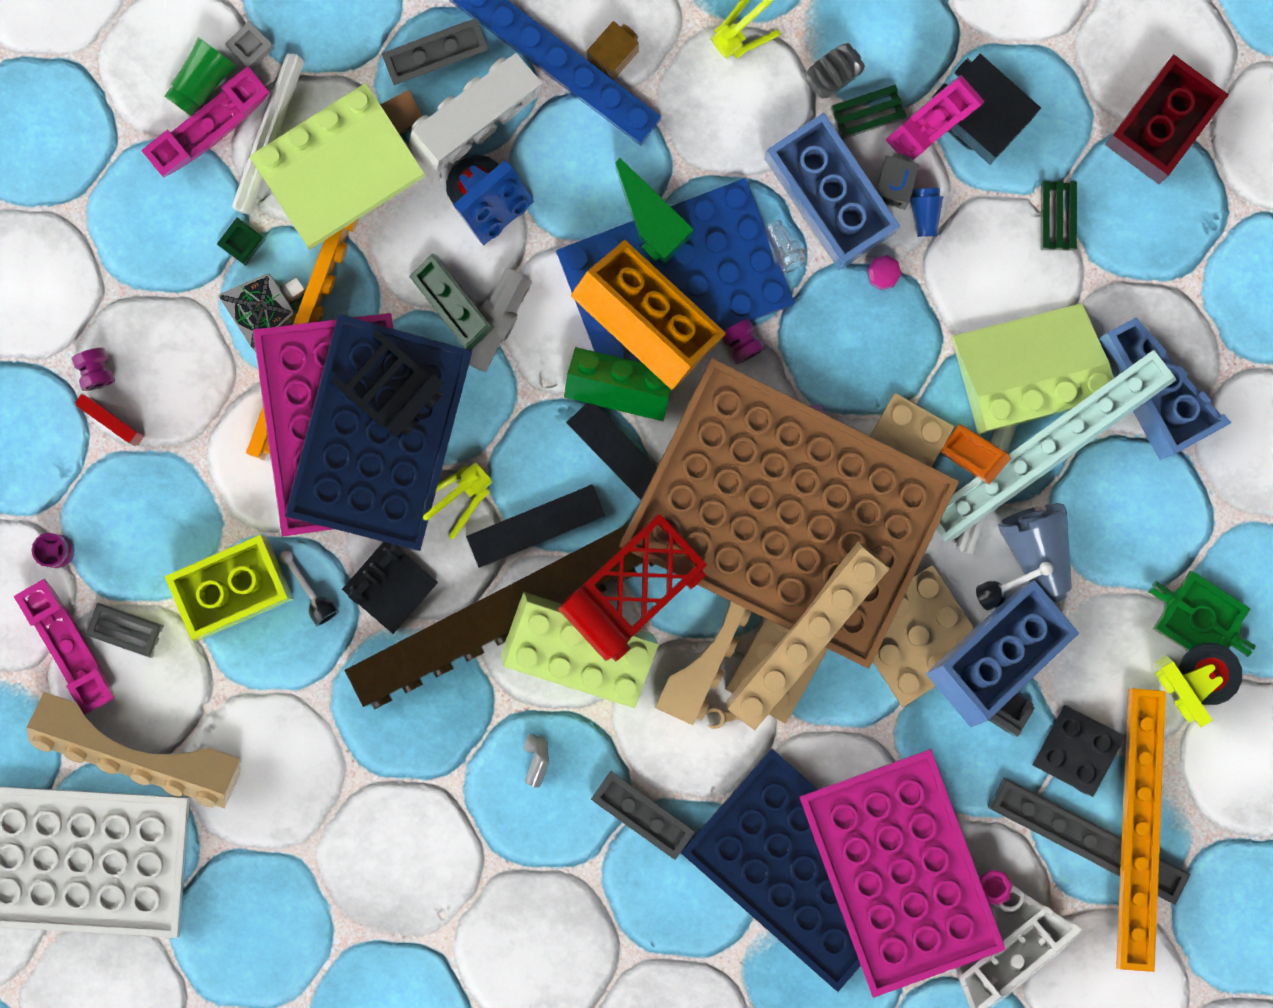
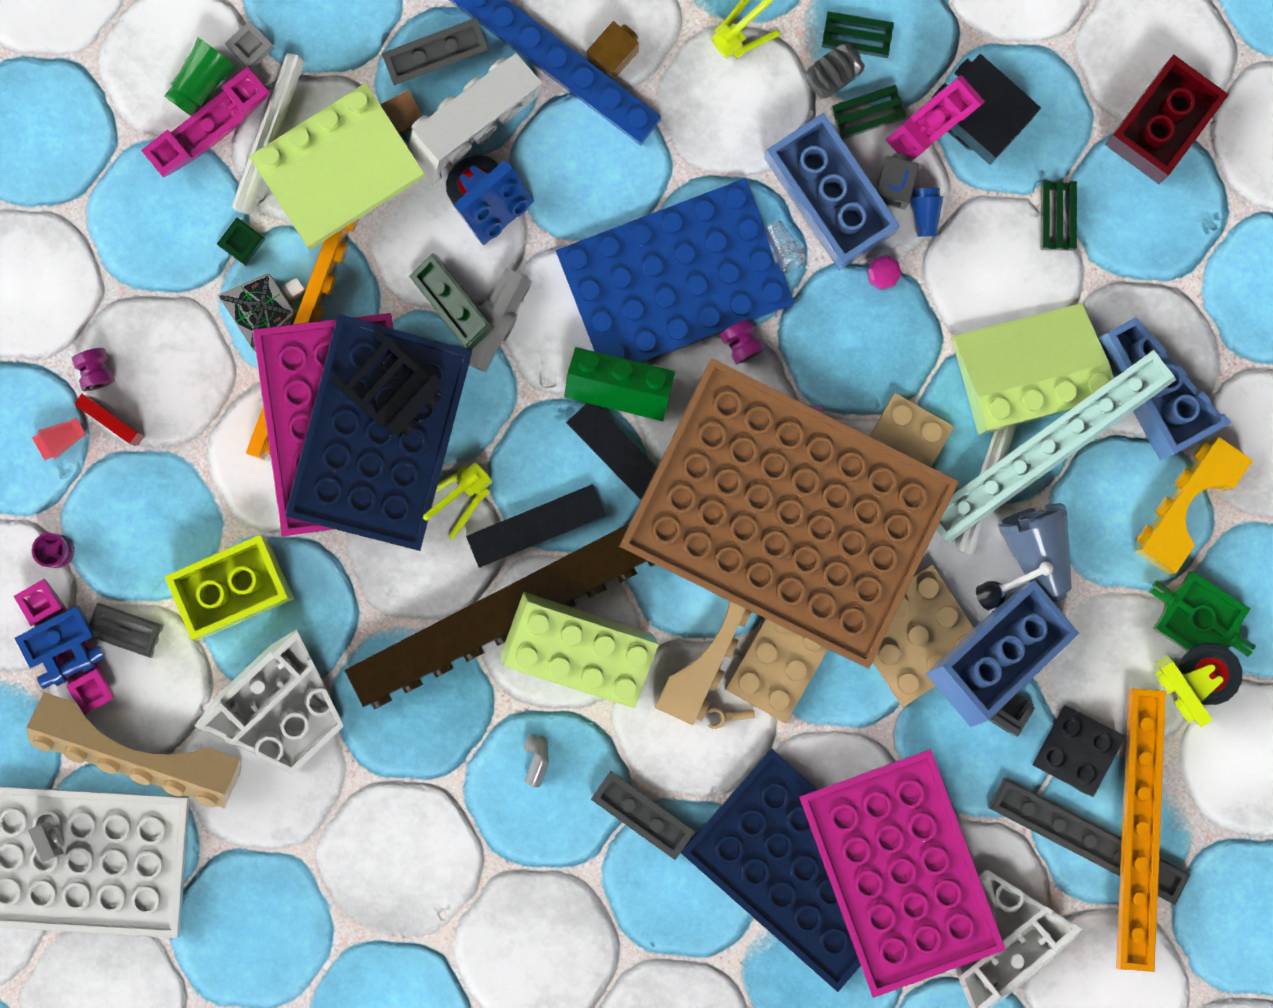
hinge [279,551,339,626] -> none
black hinge [341,542,438,634] -> none
red piece [558,514,707,662] -> none
light orange brick [570,240,726,390] -> none
green slope [615,158,694,265] -> none
tan arch [727,541,889,731] -> none
orange tile [940,424,1011,485] -> none
dark pink tile [980,869,1013,906] -> none
none -> blue plate [14,606,106,689]
none -> light grey plate [28,822,64,862]
none -> coral cone [31,418,86,461]
none -> white wedge [195,629,344,774]
none -> dark green tile [821,11,894,58]
none -> yellow arch [1134,437,1253,575]

